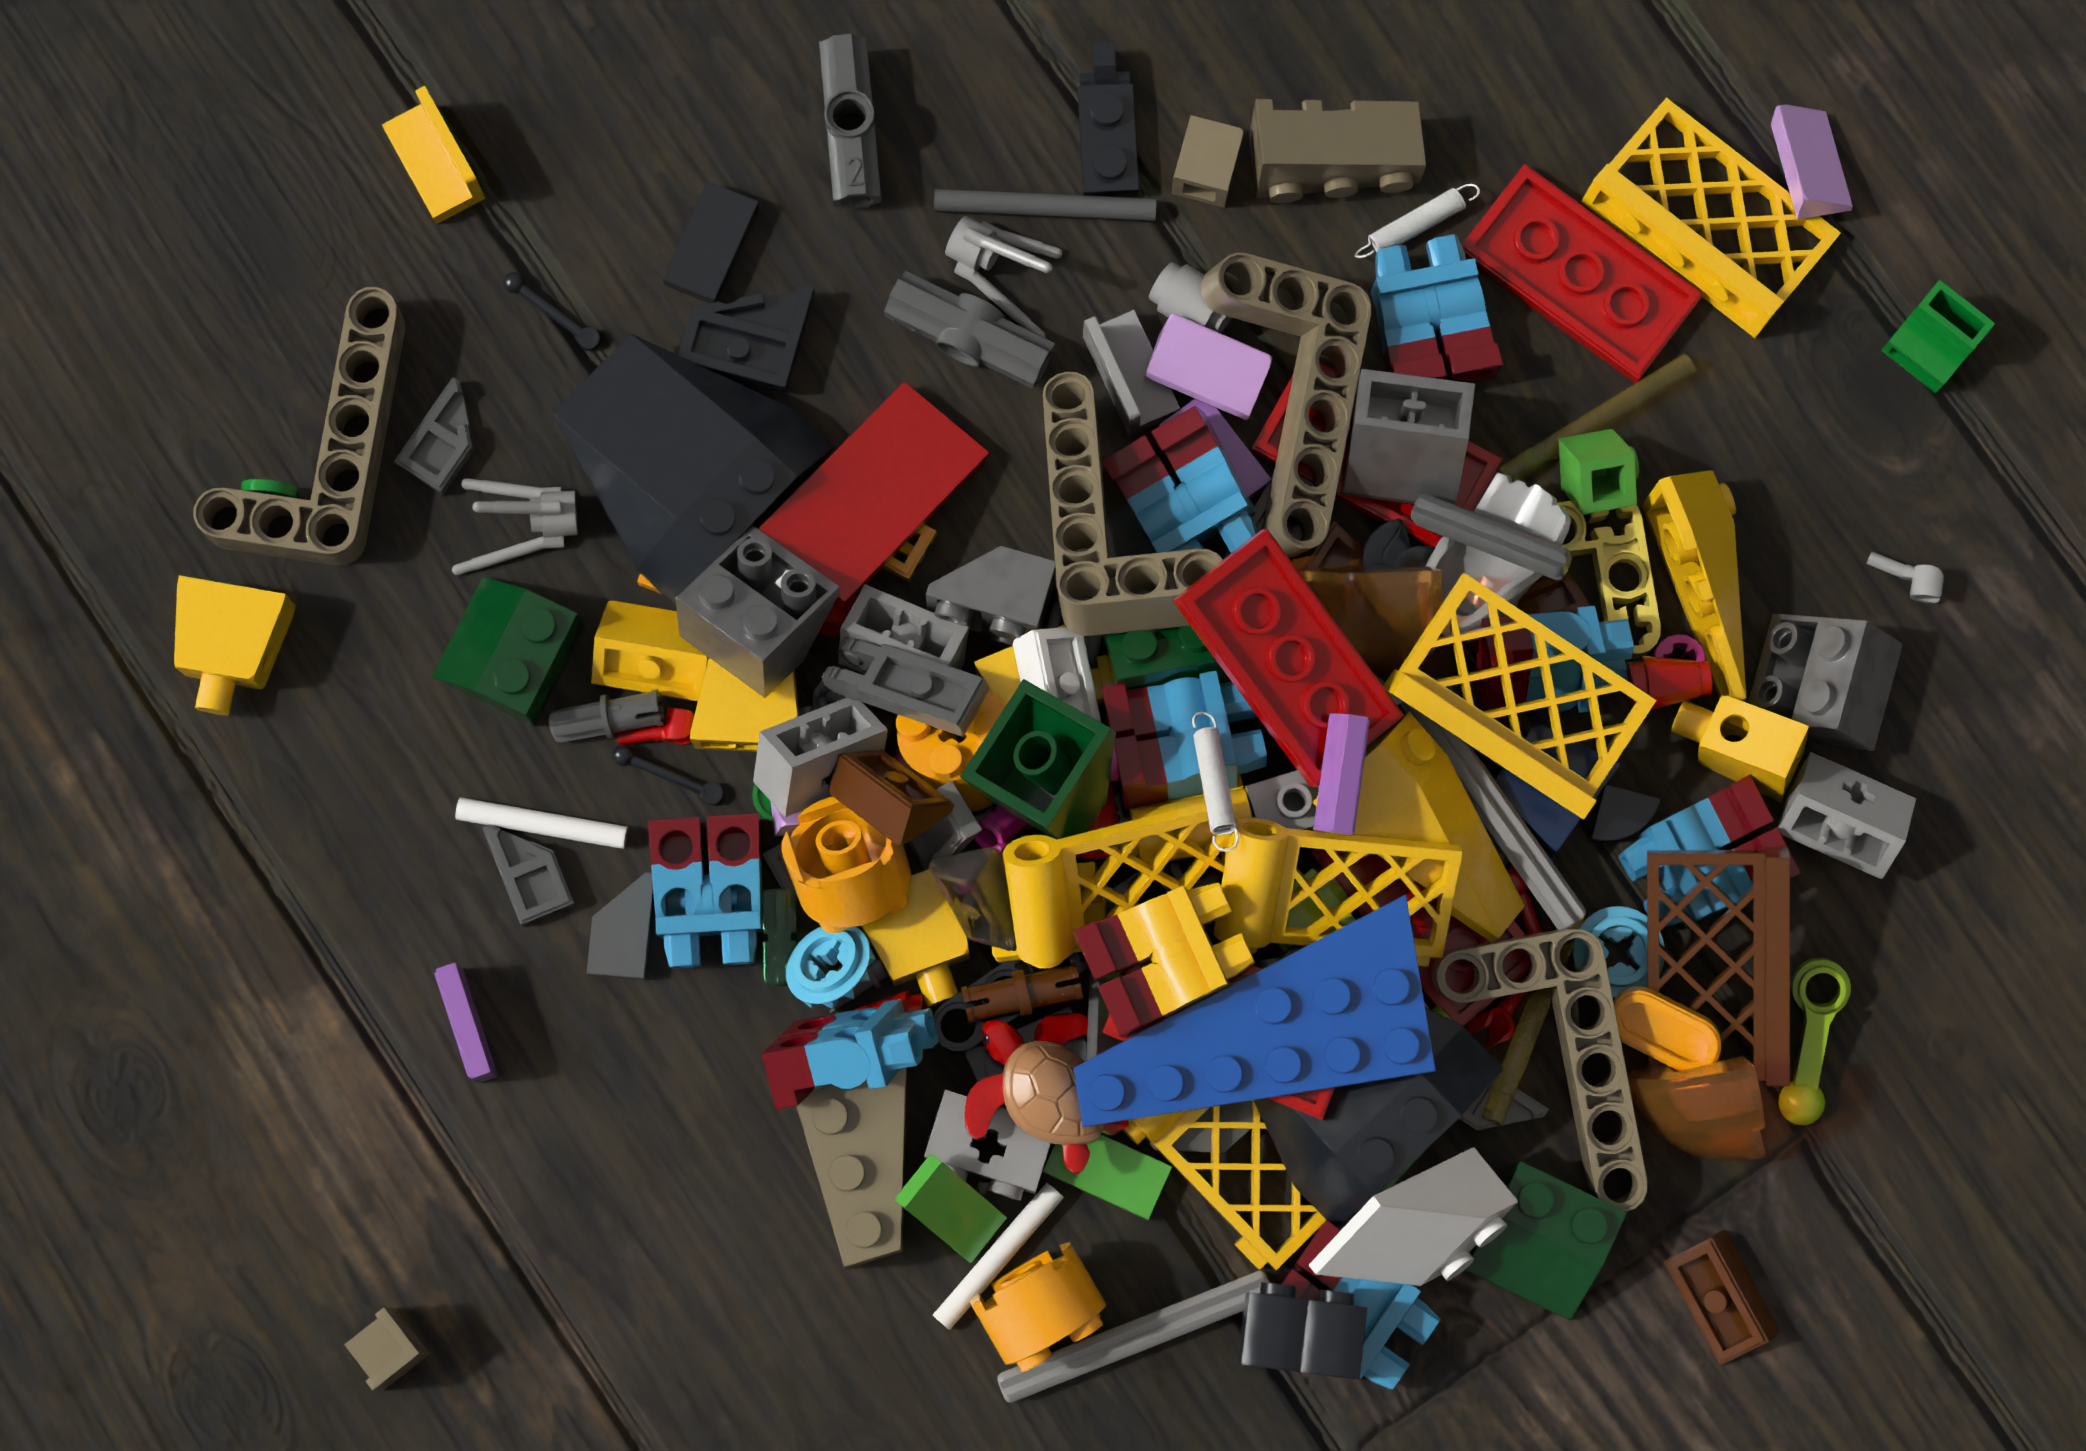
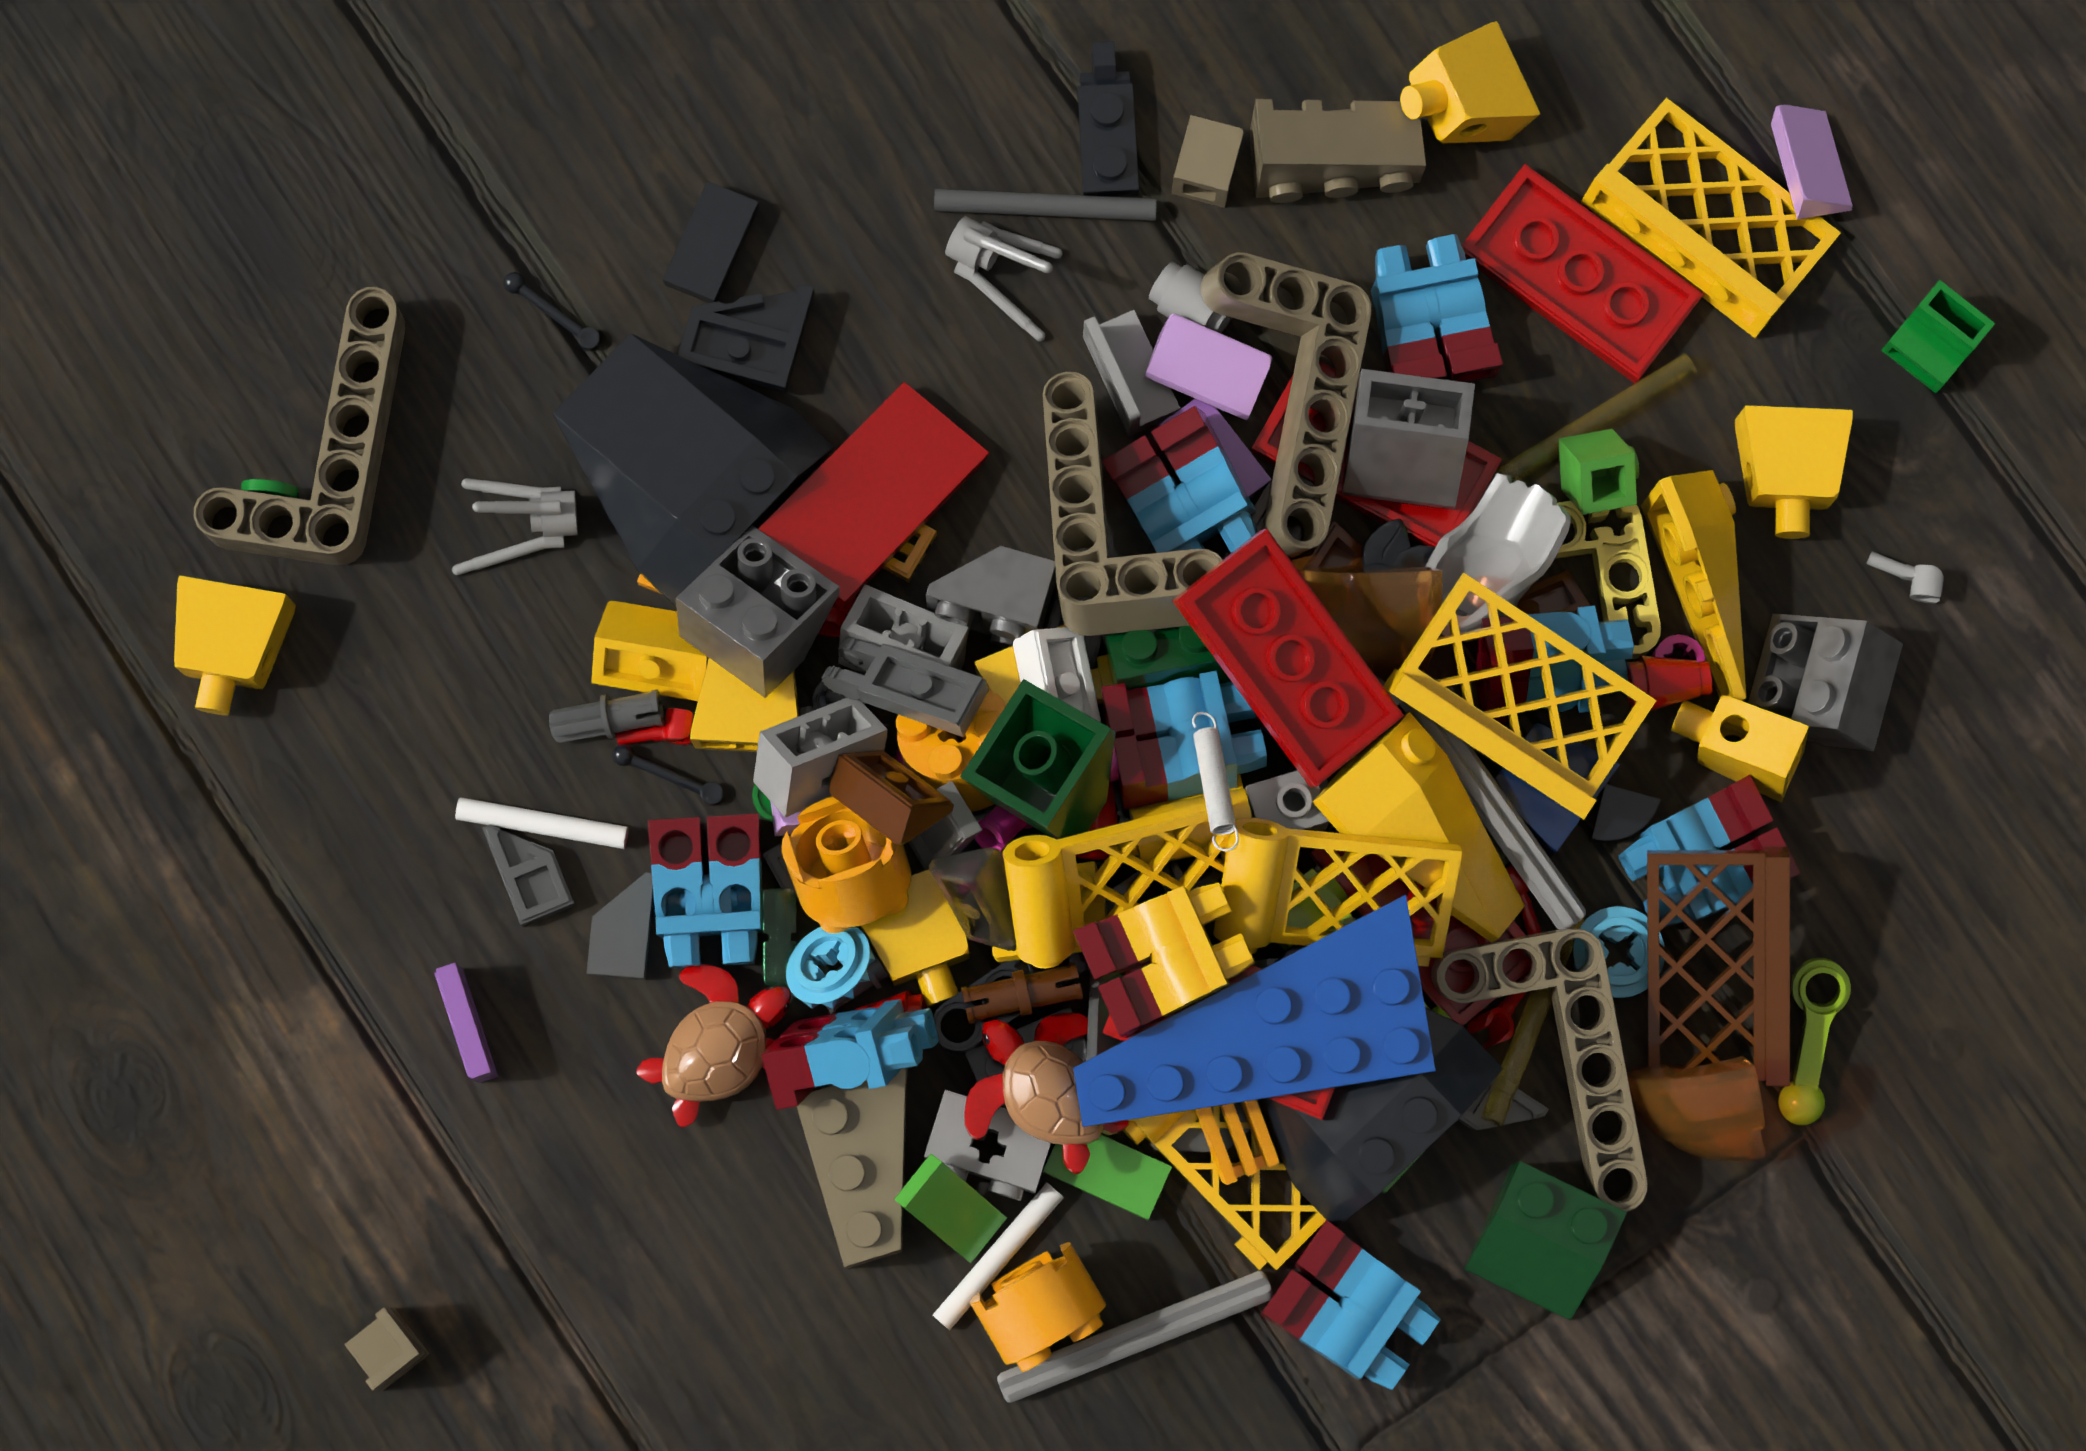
yellow panel [382,86,485,224] -> none
dark grey tile [394,377,475,496] -> none
dark green slope [432,577,585,726] -> none
dark grey piece [819,34,882,209] -> none
dark grey piece [884,271,1055,389] -> none
black brick [1238,1282,1368,1380] -> none
white slope [1309,1147,1518,1286] -> none
medium lavender tile [1313,713,1370,835] -> none
white piece [1355,184,1480,258] -> none
dark grey axle [1411,494,1572,580] -> none
light orange tile [1613,986,1721,1074] -> none
reddish brown slope [1663,1230,1780,1365] -> none
light grey brick [1777,752,1916,879] -> none
none -> medium nougat animal [636,964,791,1127]
none -> light orange tile [1195,1100,1280,1185]
none -> yellow torso [1400,21,1540,144]
none -> yellow torso [1735,406,1853,539]

